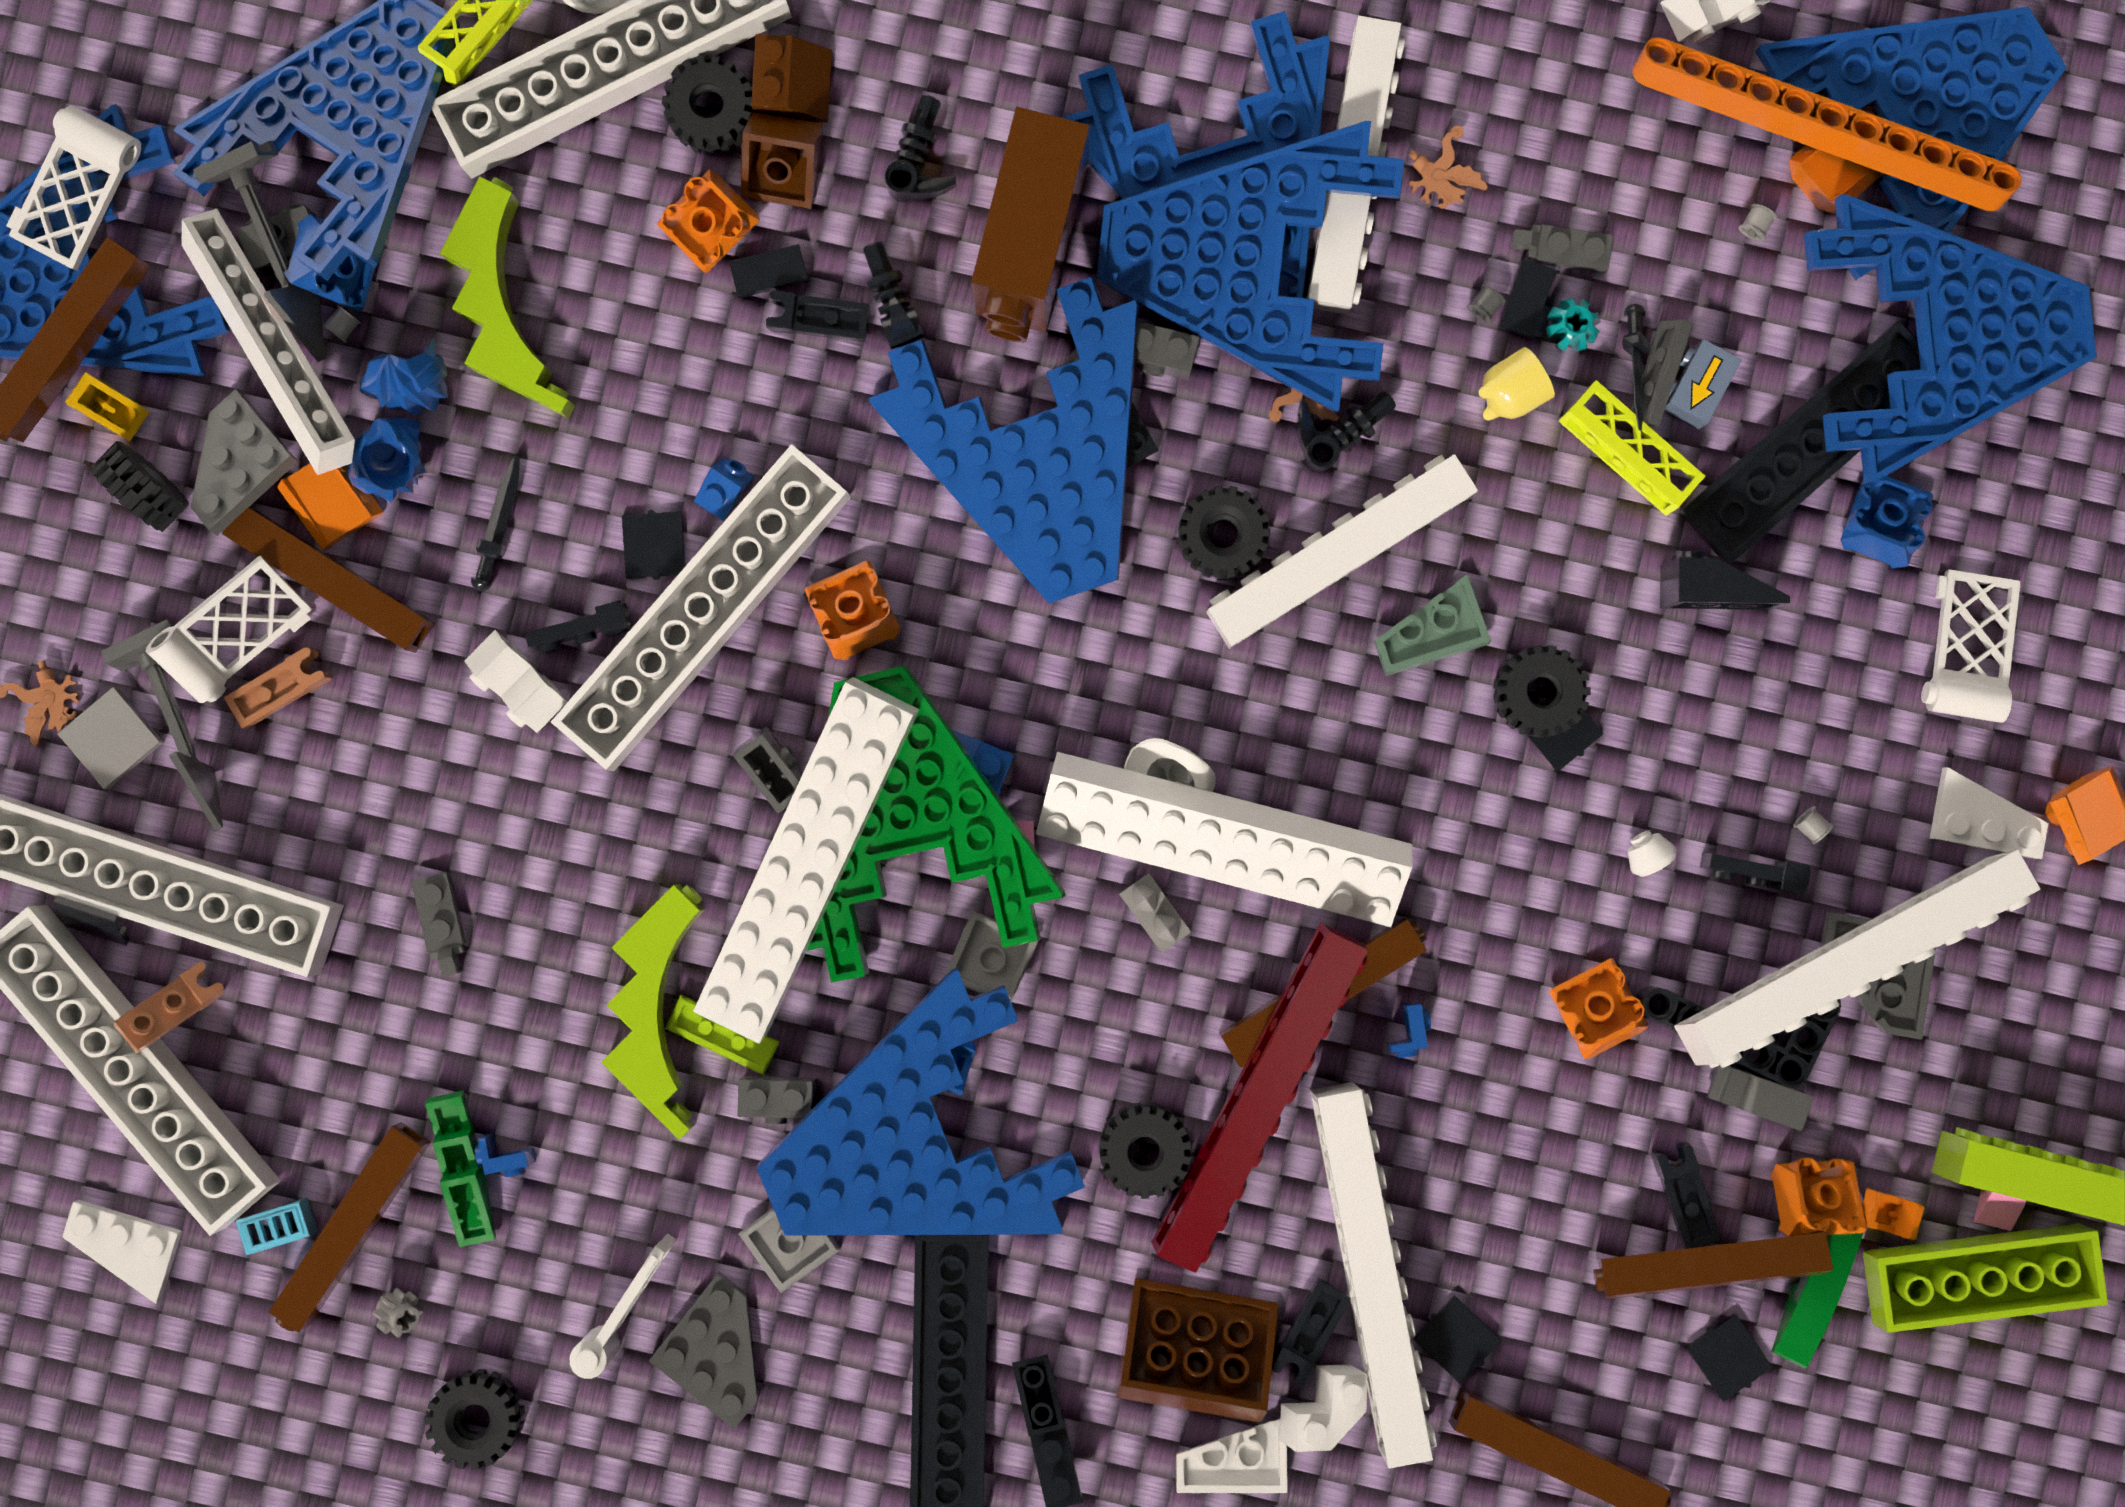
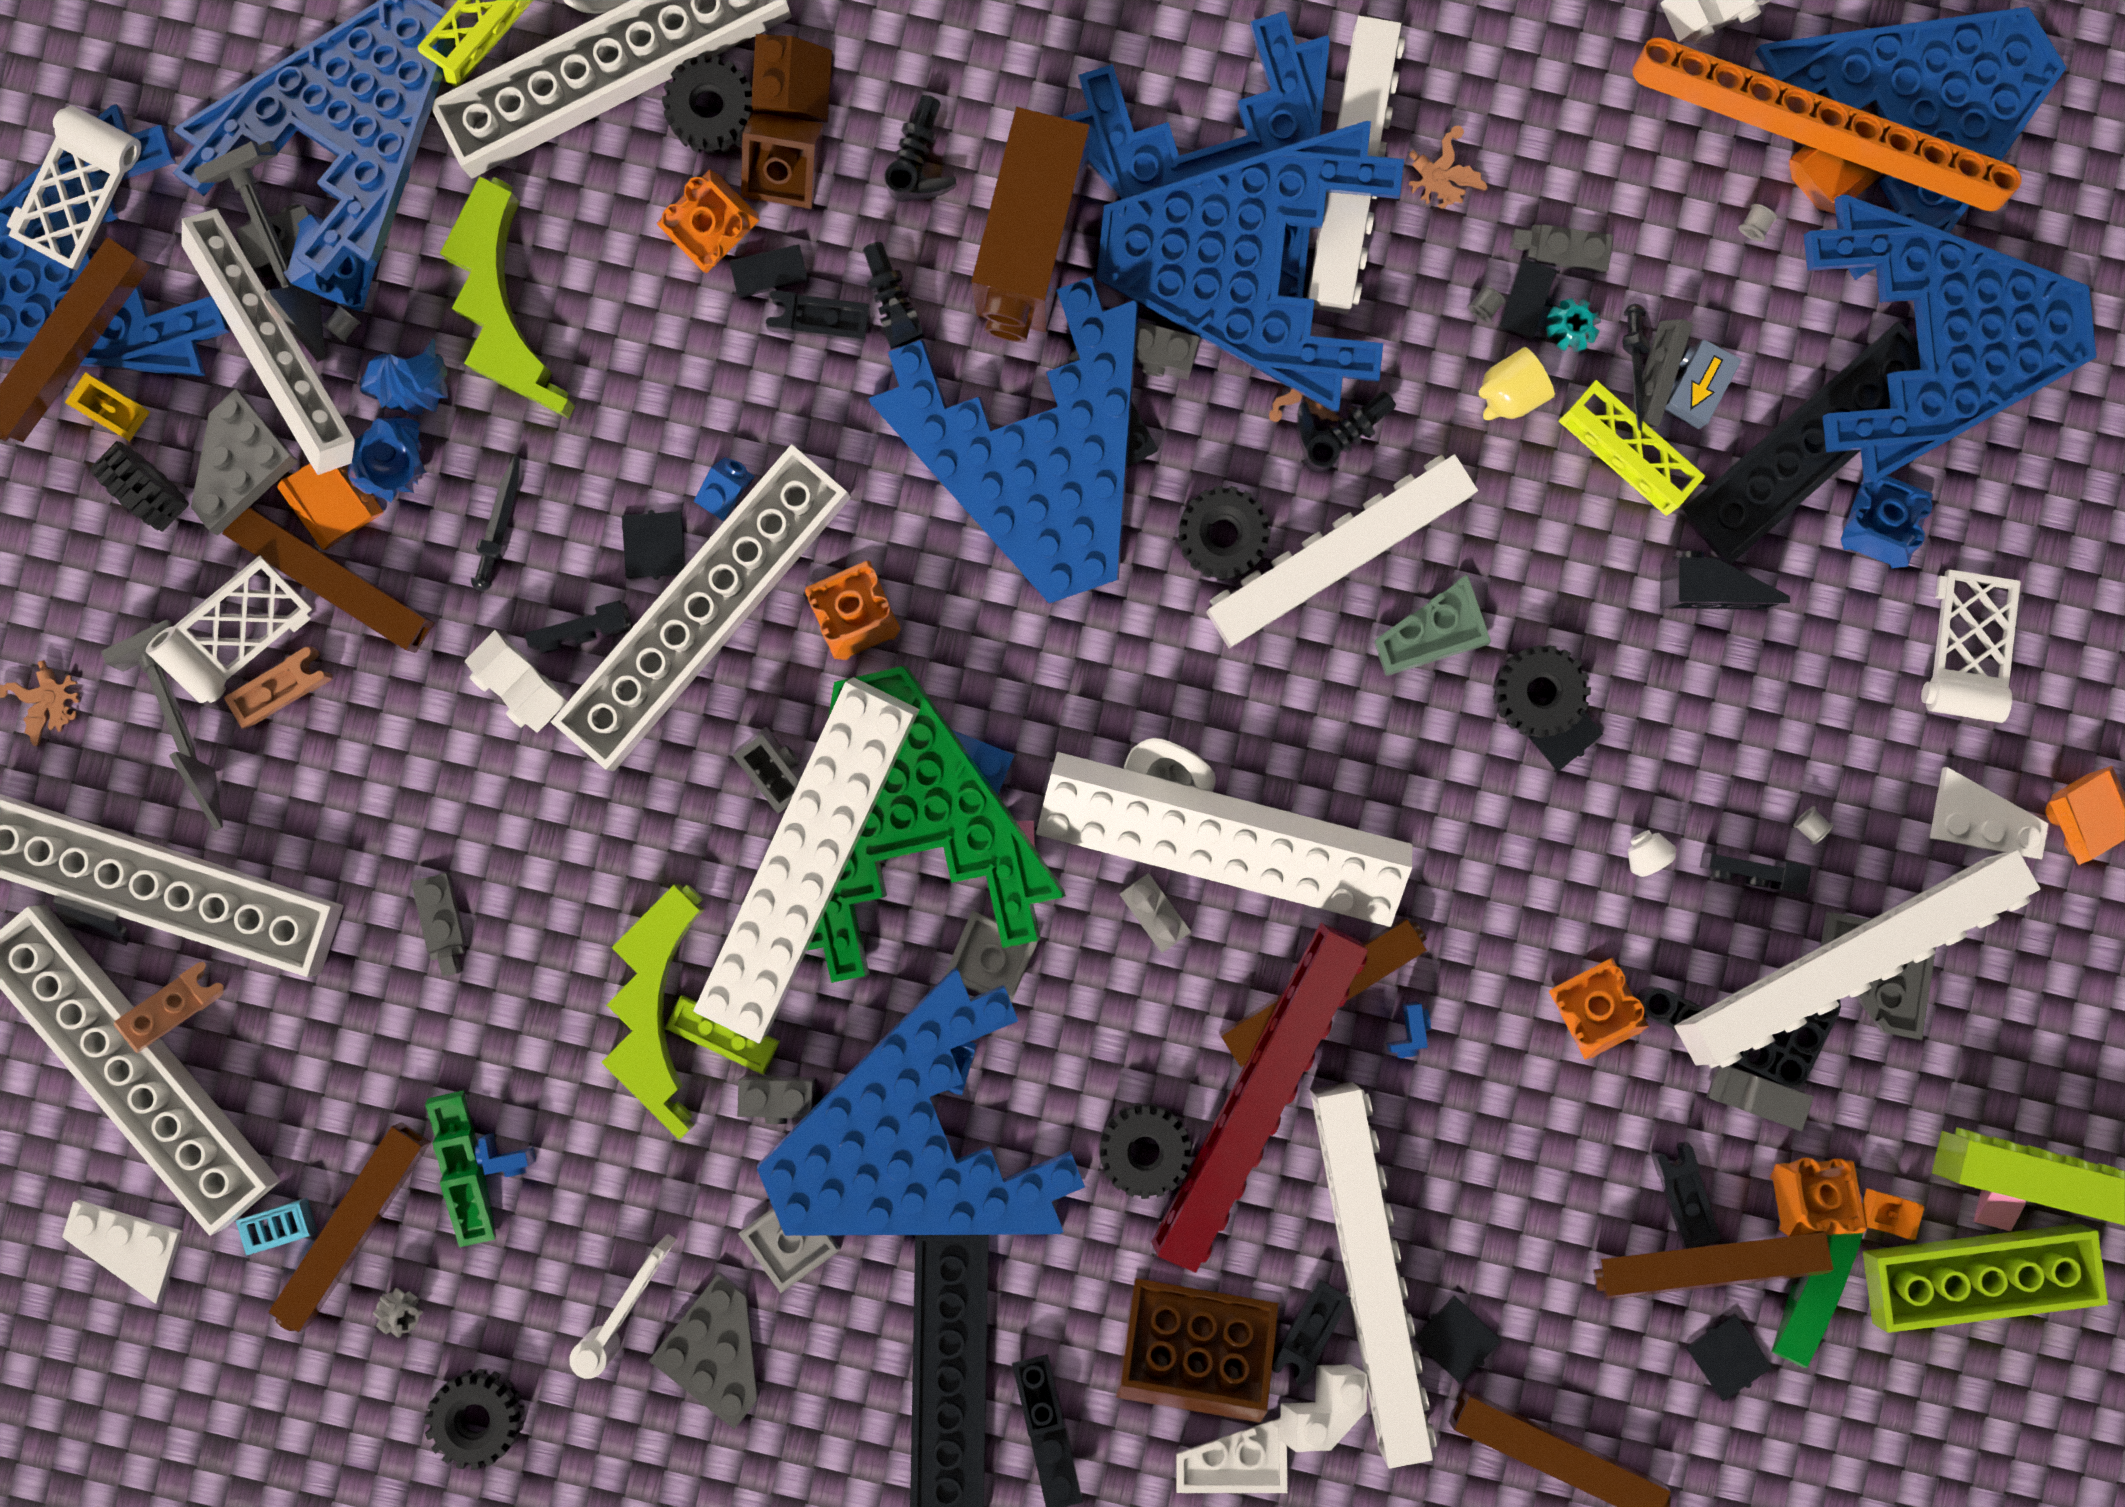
light grey tile [58,687,164,789] -> none

